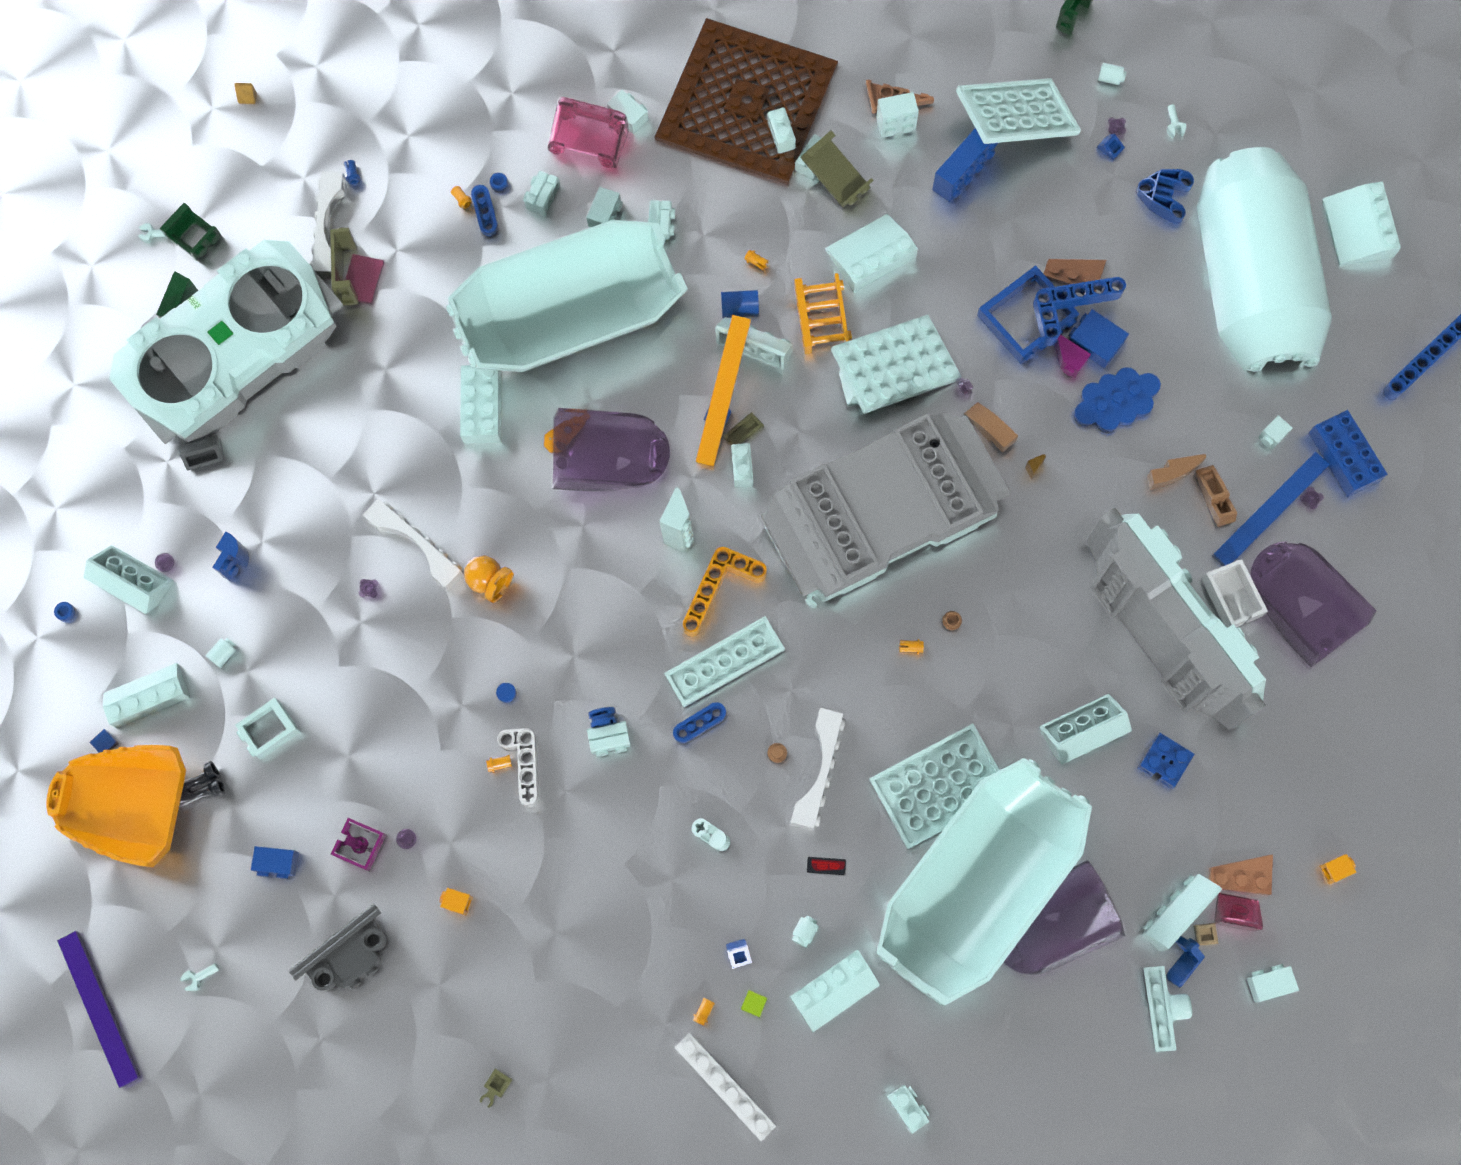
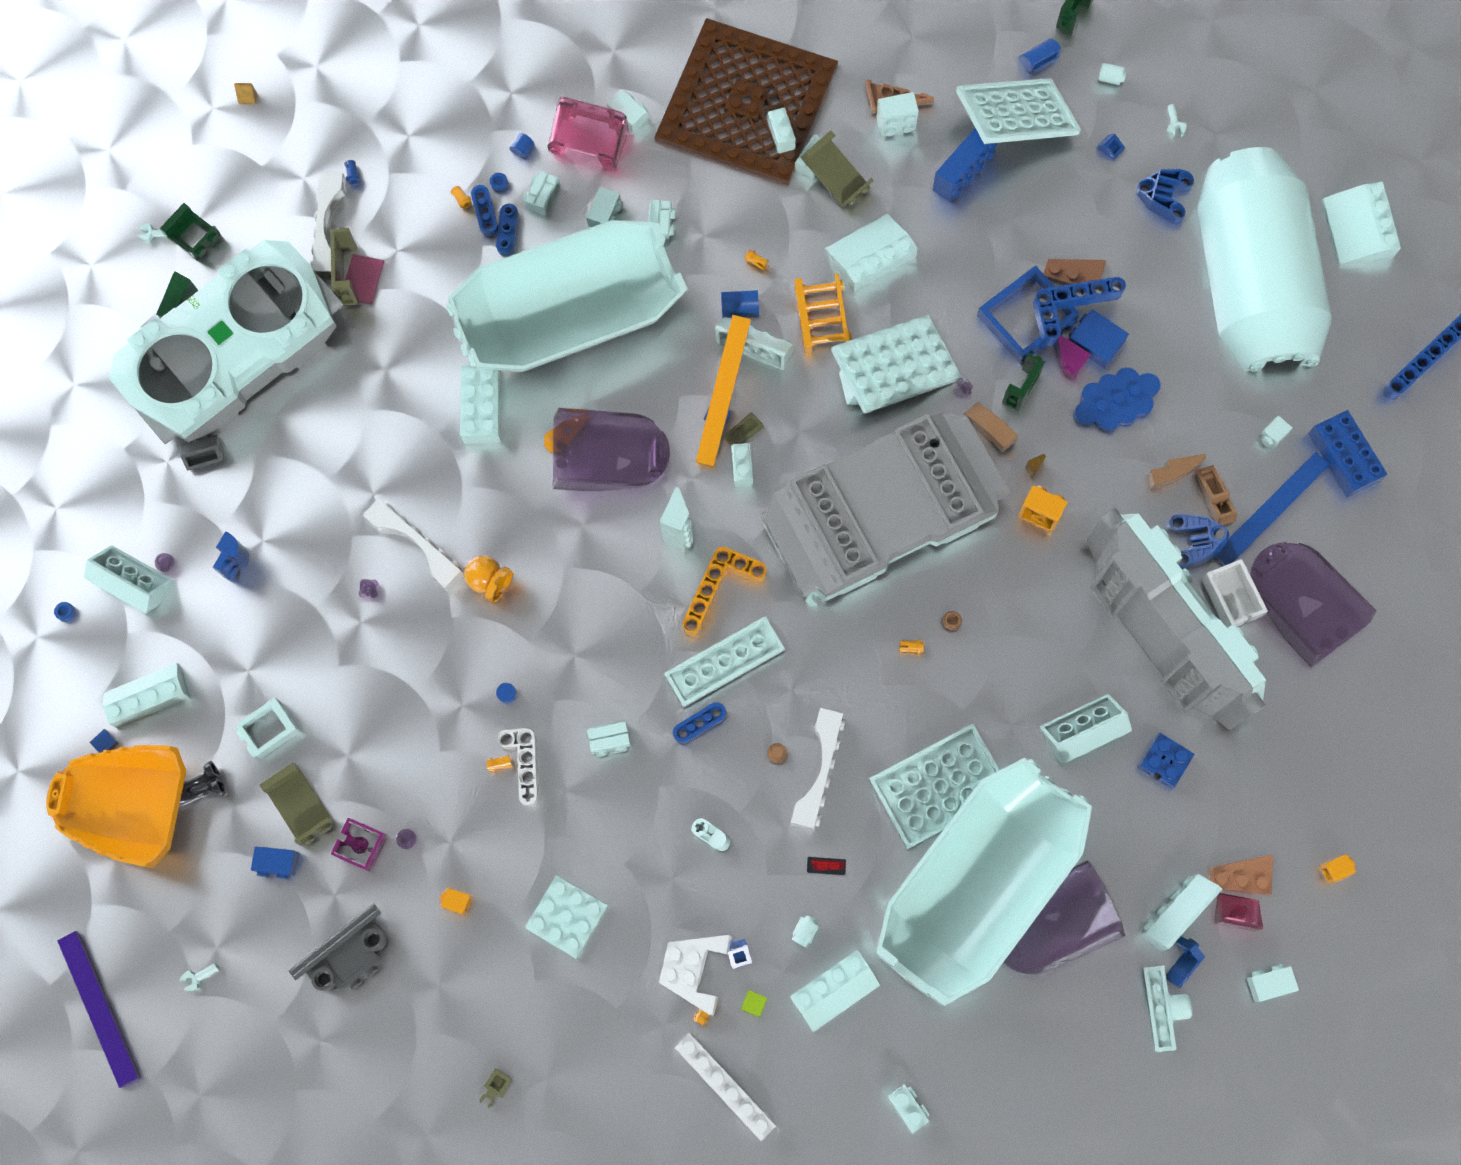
light aqua brick [206,638,236,668] -> none
blue wheel [588,707,618,728] -> none
clear purple plate [1108,117,1126,136] -> none
tan tile [1193,923,1219,946] -> none
clear purple plate [1300,487,1324,509] -> none
none -> olive panel [259,762,334,846]
none -> blue plate [496,204,519,256]
none -> blue brick [509,132,535,158]
none -> light aqua plate [525,875,608,959]
none -> white wing [659,935,732,1016]
none -> dark green window [1002,353,1045,412]
none -> blue brick [1018,38,1062,75]
none -> light orange brick [1018,485,1068,532]
none -> blue connector [1169,514,1229,570]

